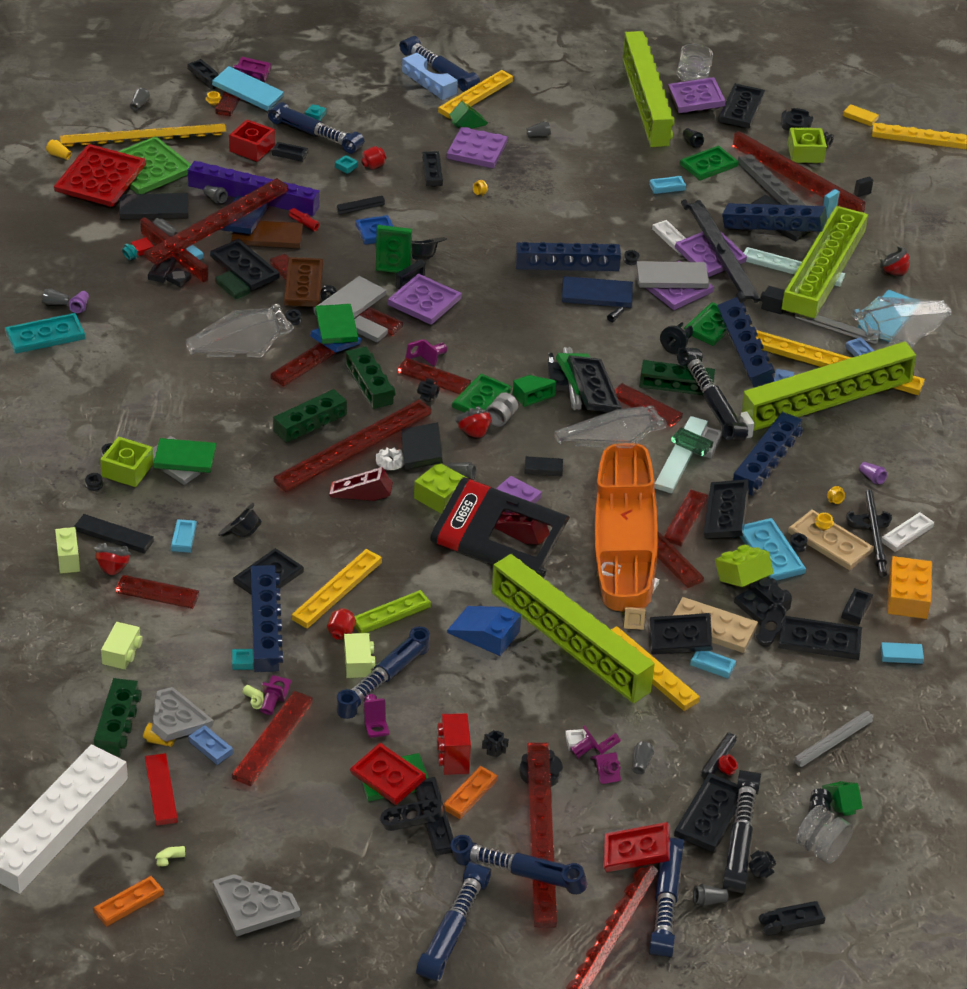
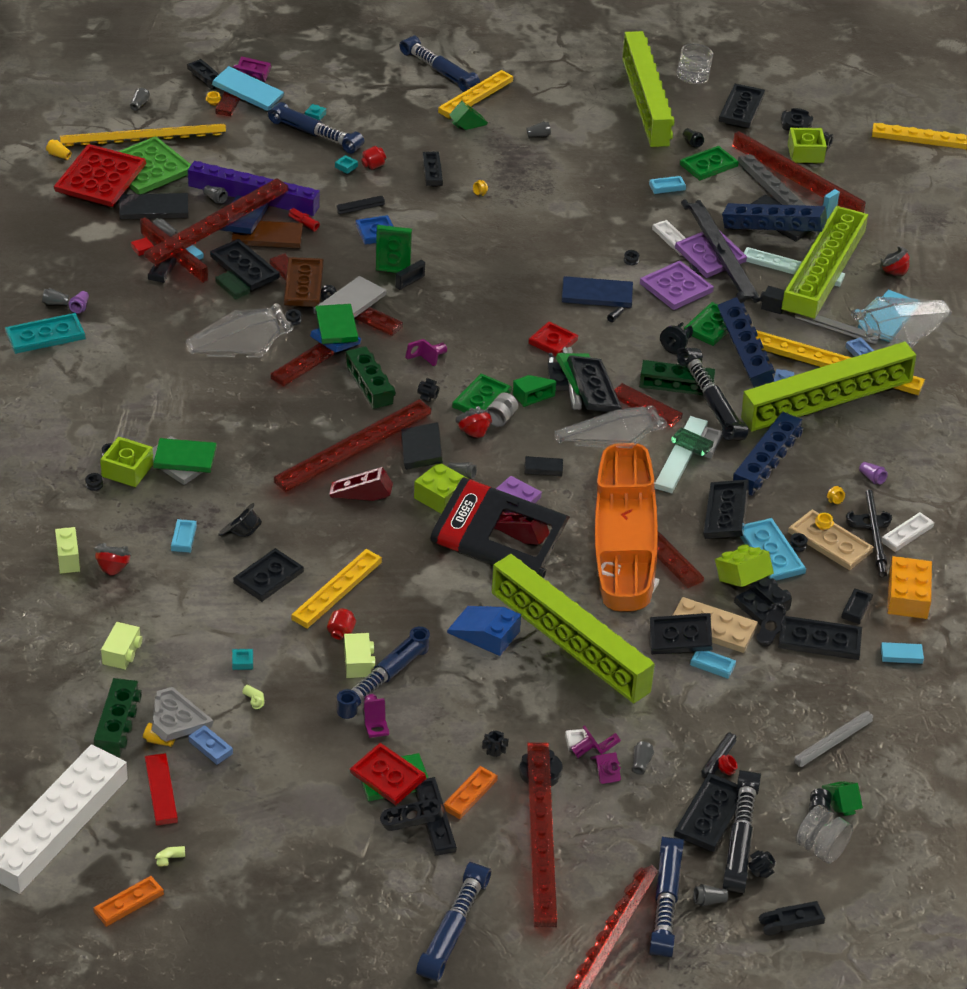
black tile [74,514,154,554] -> none
clear red tile [116,575,199,609] -> none
teal plate [122,244,138,260] -> none
black tile [166,267,191,287] -> none
light grey plate [213,874,301,936] -> none
red brick [229,119,275,162] -> none
clear red tile [232,691,313,786] -> none
dark blue brick [251,565,283,672] -> none
magenta bracket [260,675,291,715] -> none
black tile [272,142,308,162] -> none
dark green brick [273,389,347,443] -> none
light grey tile [354,315,388,343] -> none
lime tile [354,590,431,633] -> none
white gear [376,447,404,470] -> none
medium lavender plate [388,274,462,325] -> none
clear red tile [398,358,471,394] -> none
light blue arch [402,53,458,100] -> none
black piece [411,237,447,260] -> none
red brick [437,713,471,775] -> none
medium lavender plate [447,127,508,168] -> none
dark blue piece [451,835,588,895] -> none
dark blue brick [515,242,621,271] -> none
red tile [604,822,670,872] -> none
yellow plate [611,626,700,711] -> none
tan tile [624,607,646,630] -> none
light grey tile [636,261,709,288] -> none
clear red tile [663,489,708,547] -> none
medium lavender plate [668,77,725,113] -> none
white tile [740,412,754,438] -> none
yellow tile [843,104,879,127] -> none
black tile [854,177,874,197] -> none
none -> red tile [528,322,578,356]

